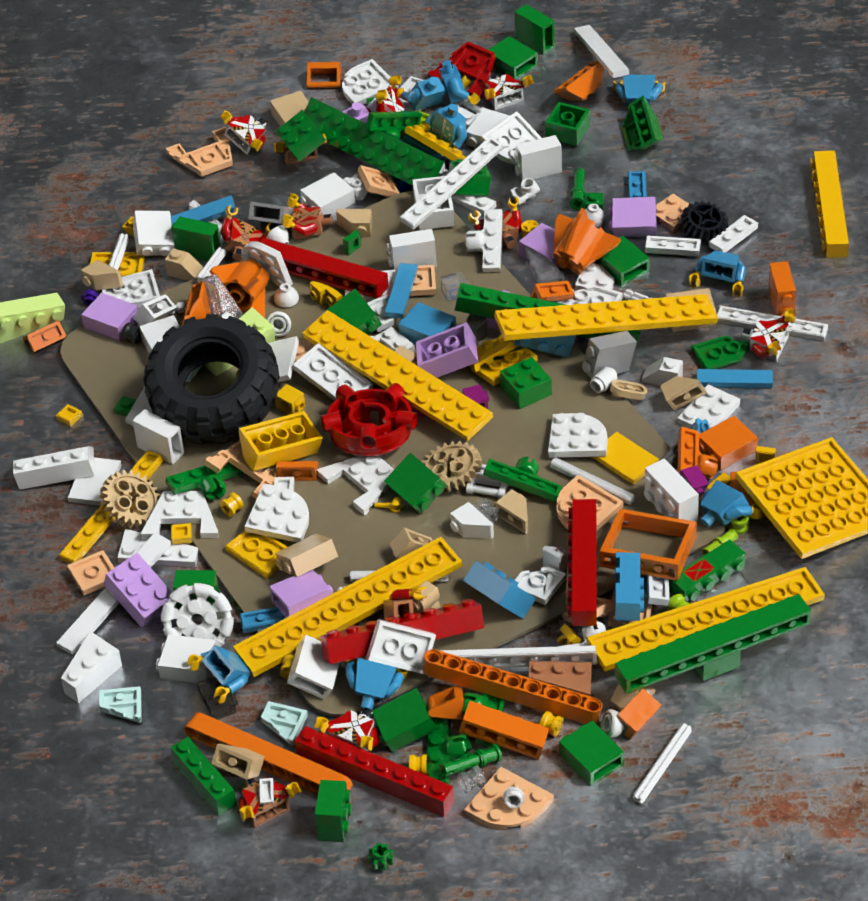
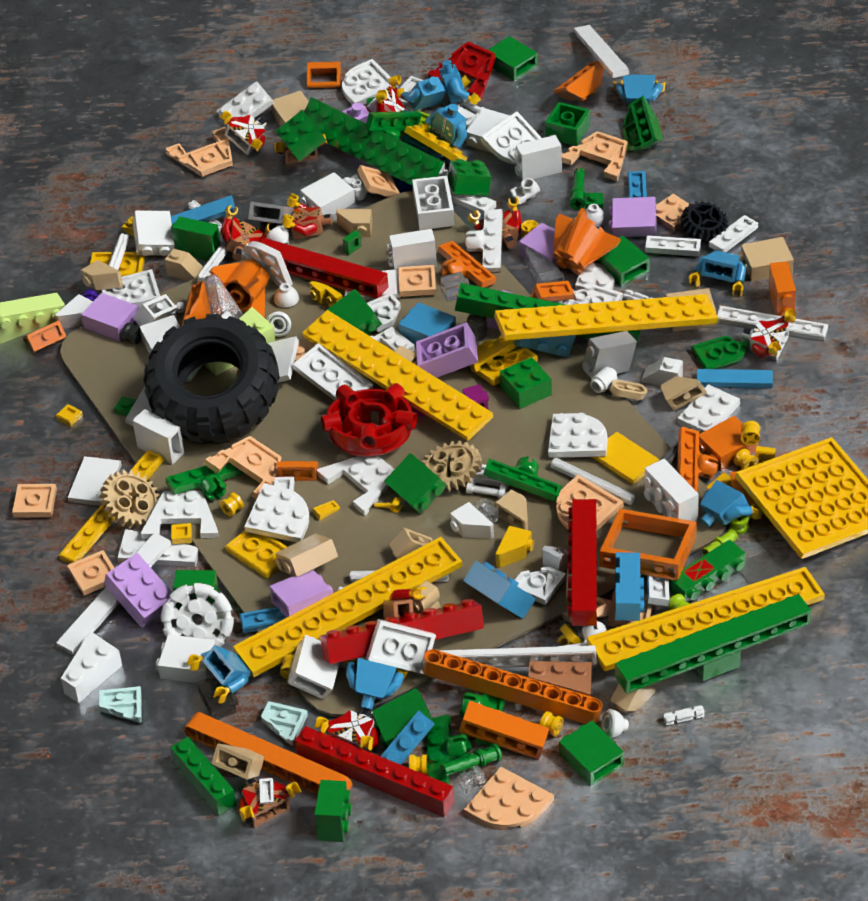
white slope [13,446,94,490] -> none
yellow slope [238,411,323,471] -> none
yellow brick [275,384,306,415] -> none
green gear [367,843,395,871] -> none
dark azure tile [385,263,418,318] -> none
white tile [400,136,504,230] -> none
orange tile [427,686,464,720] -> none
torso [483,74,534,110] -> none
white plate [503,786,525,808] -> none
green brick [514,4,555,54] -> none
orange panel [617,689,662,740] -> none
white axle [633,723,691,804] -> none
magenta brick [679,465,709,498] -> none
dark azure plate [692,418,710,434] -> none
yellow brick [810,150,849,258] -> none
none -> light nougat plate [12,484,57,518]
none -> white slope [55,294,93,329]
none -> white plate [217,81,274,126]
none -> yellow piece [313,500,340,521]
none -> dark azure plate [381,710,435,765]
none -> orange plate [438,241,497,287]
none -> yellow slope [495,526,534,568]
none -> light nougat wing [562,131,627,181]
none -> white axle [663,705,704,725]
none -> yellow wheel [734,449,758,470]
none -> tan brick [739,237,794,281]
none -> yellow wheel [741,421,760,445]

